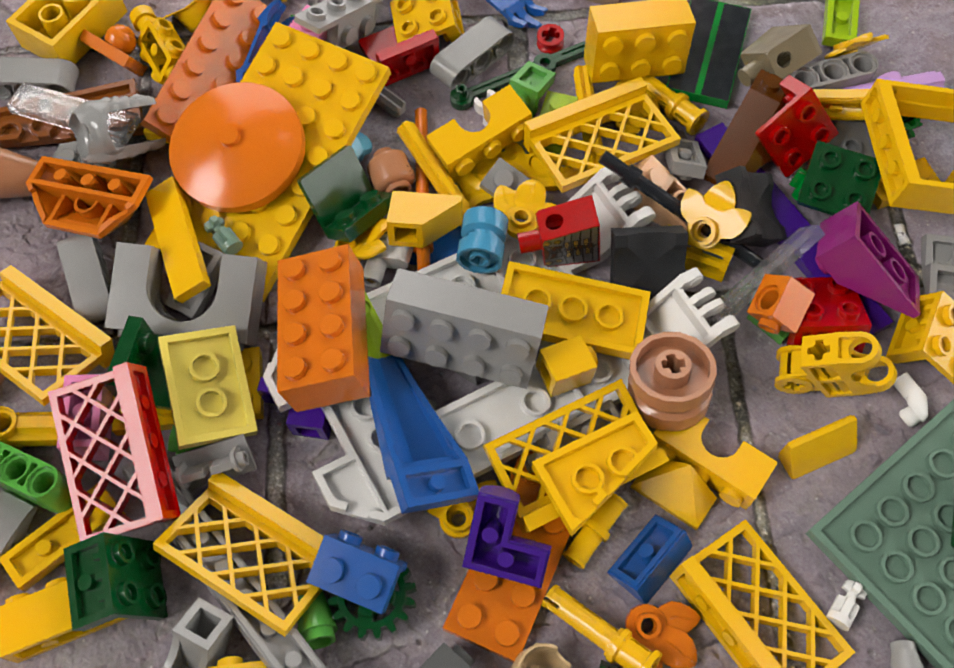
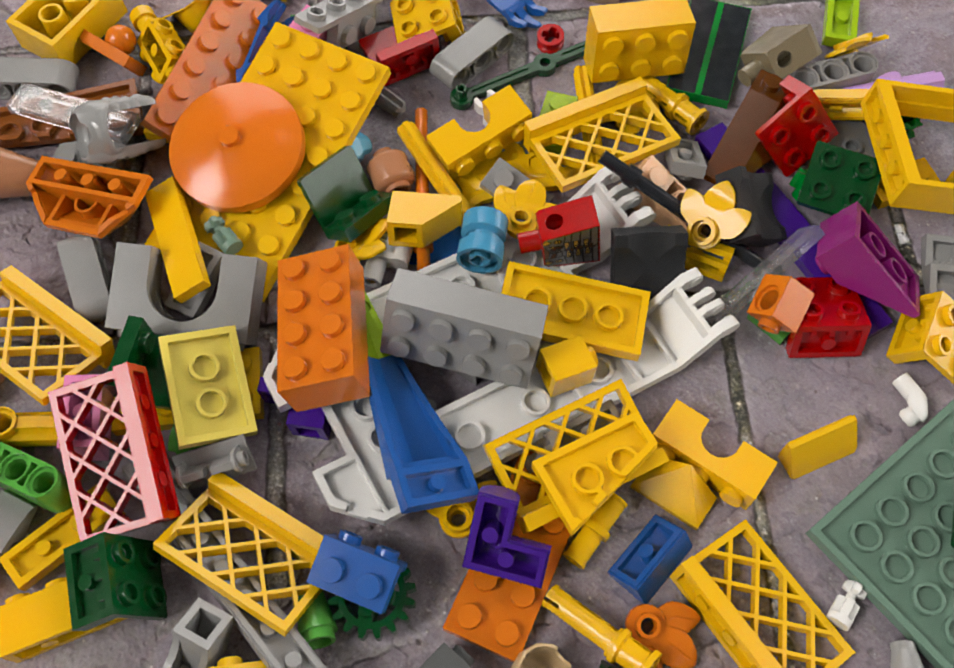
bright green bracket [509,61,556,117] -> none
nougat wheel [627,332,717,431] -> none
yellow piece [774,331,897,398] -> none

